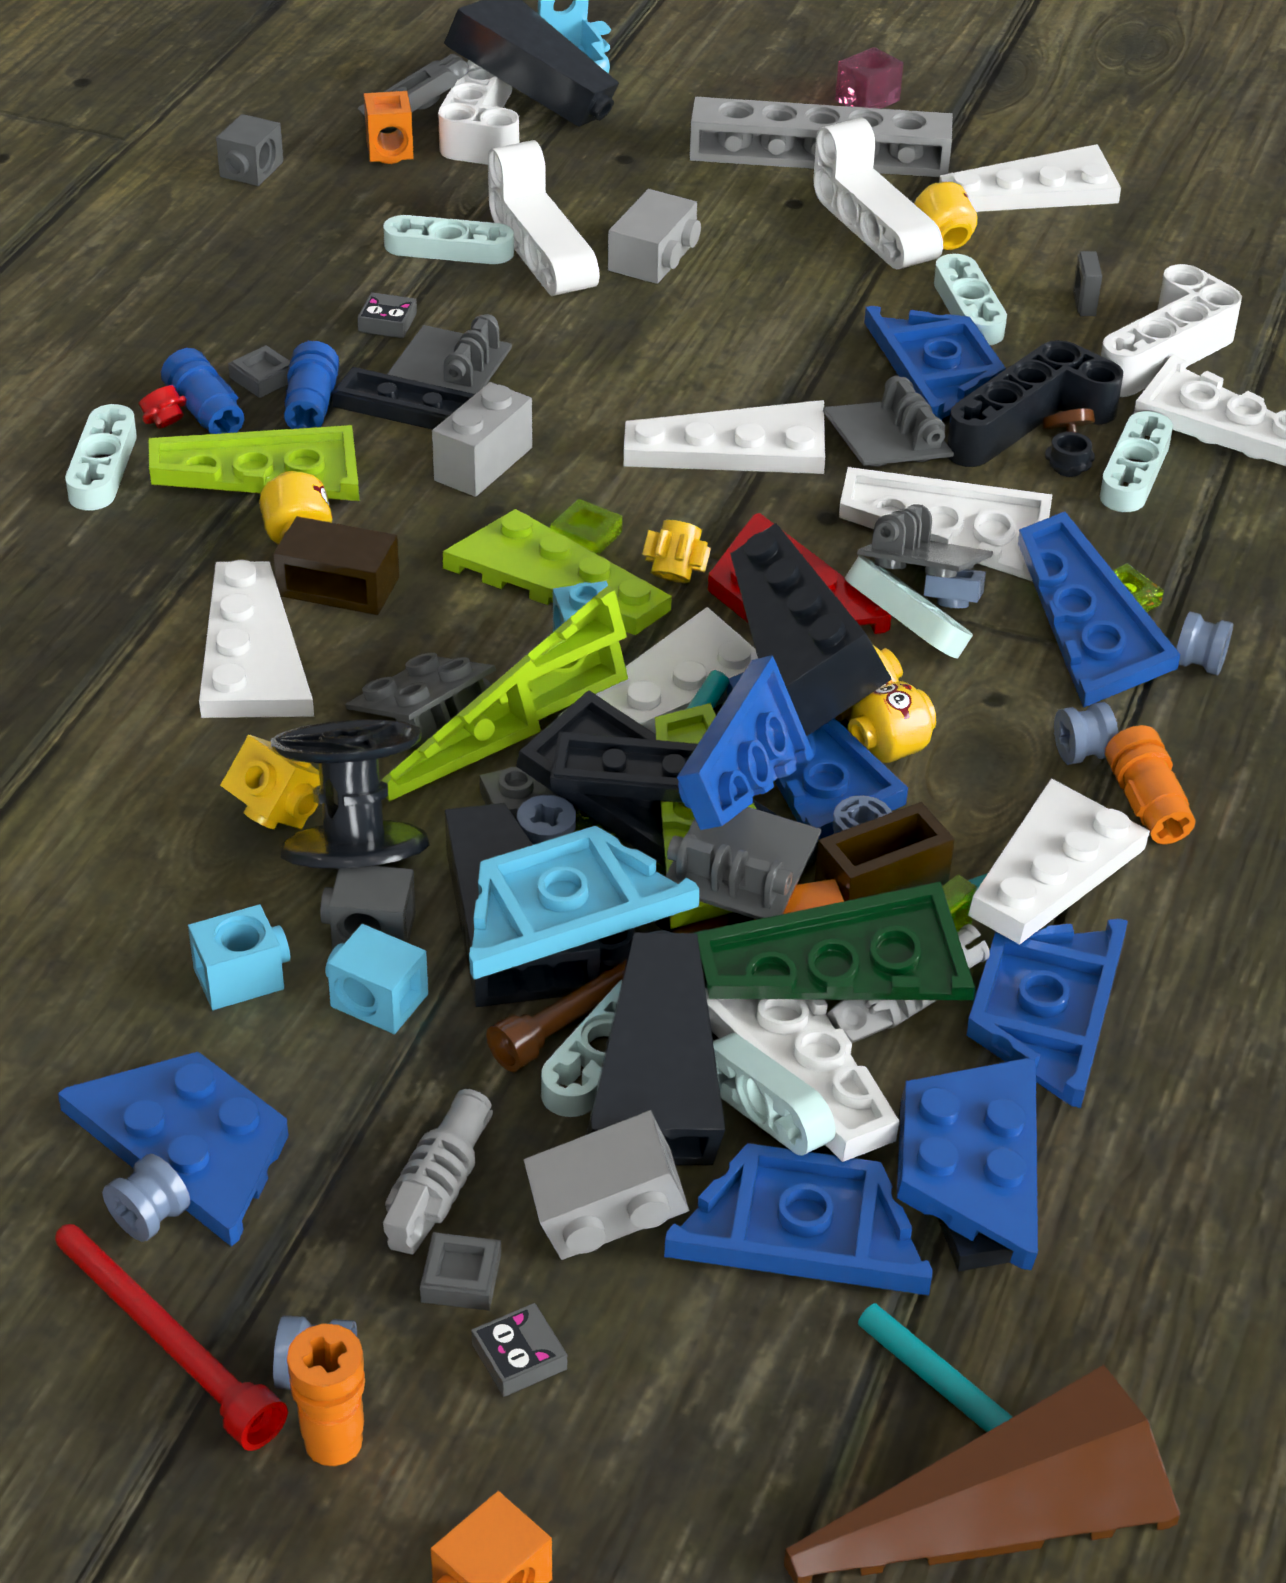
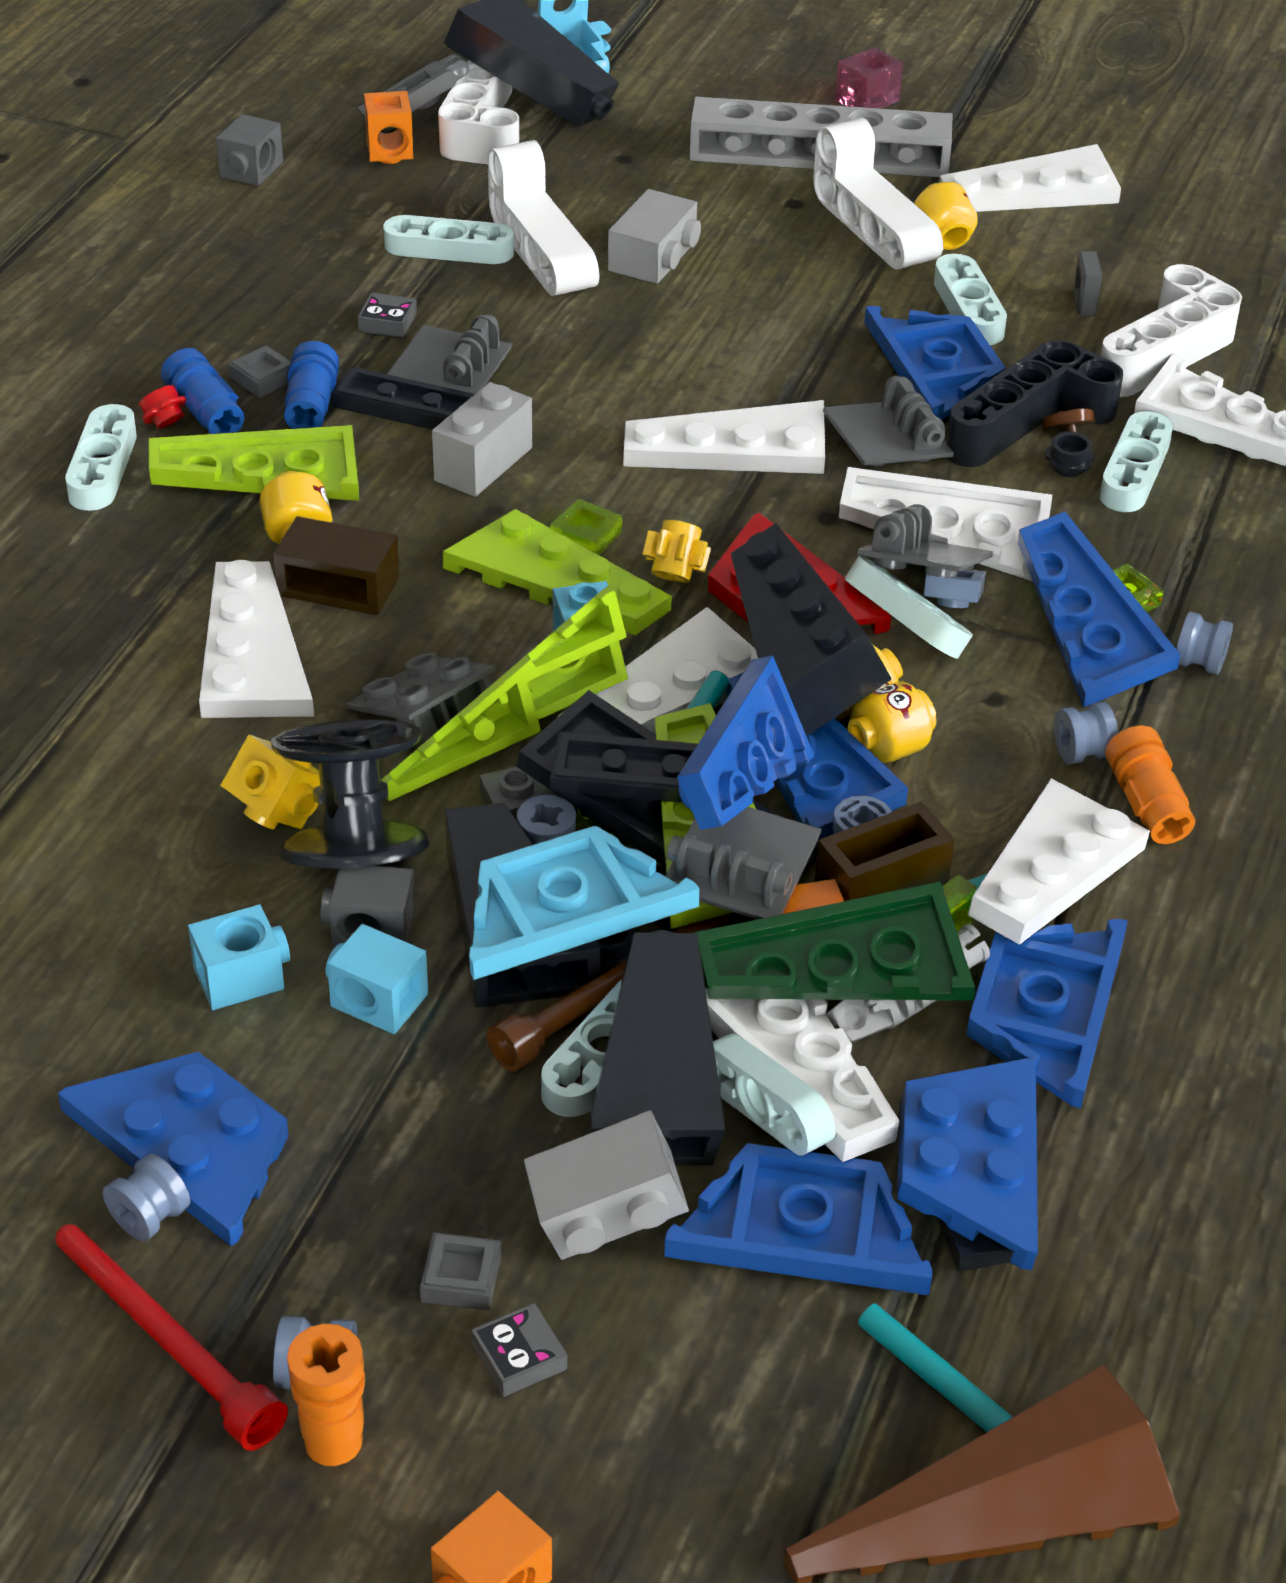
light grey hinge [383,1089,493,1255] -> none

